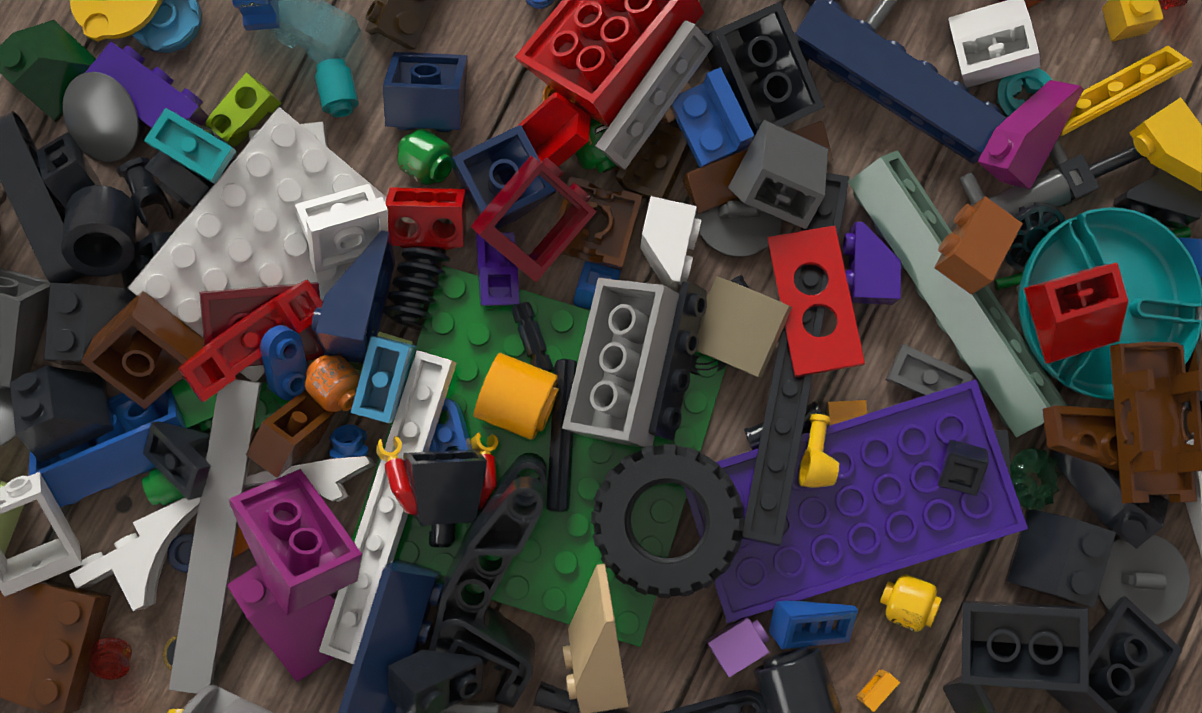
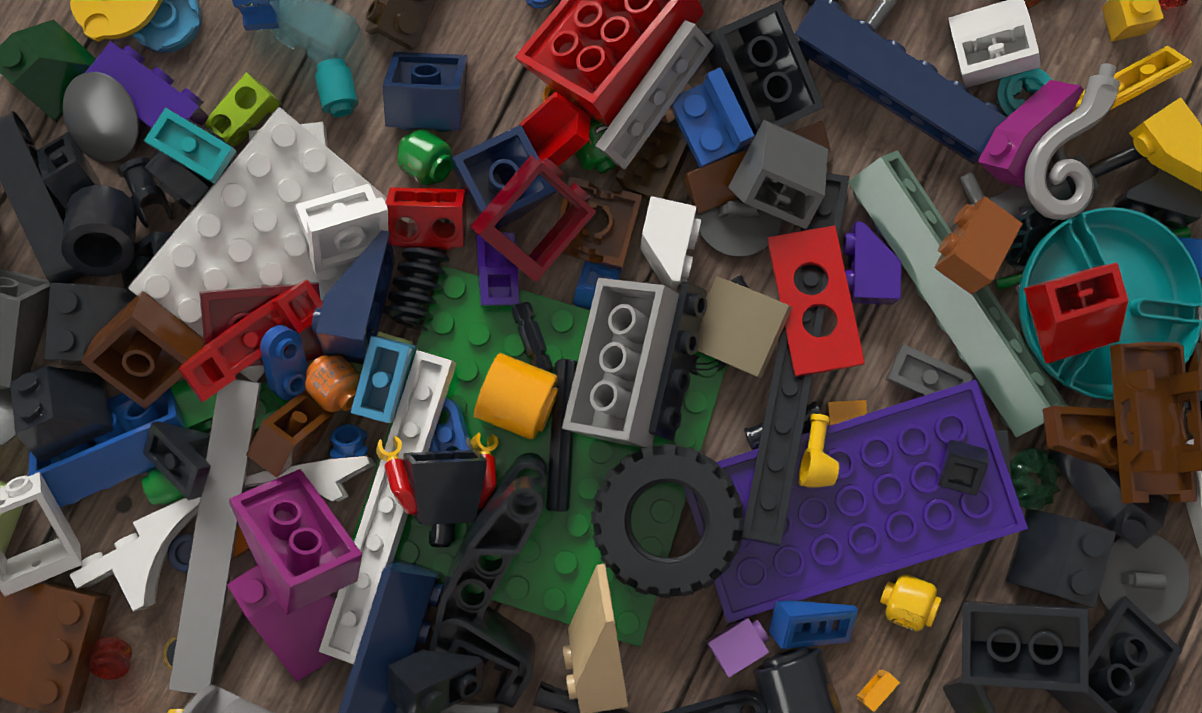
none -> light grey plant [1024,63,1120,220]

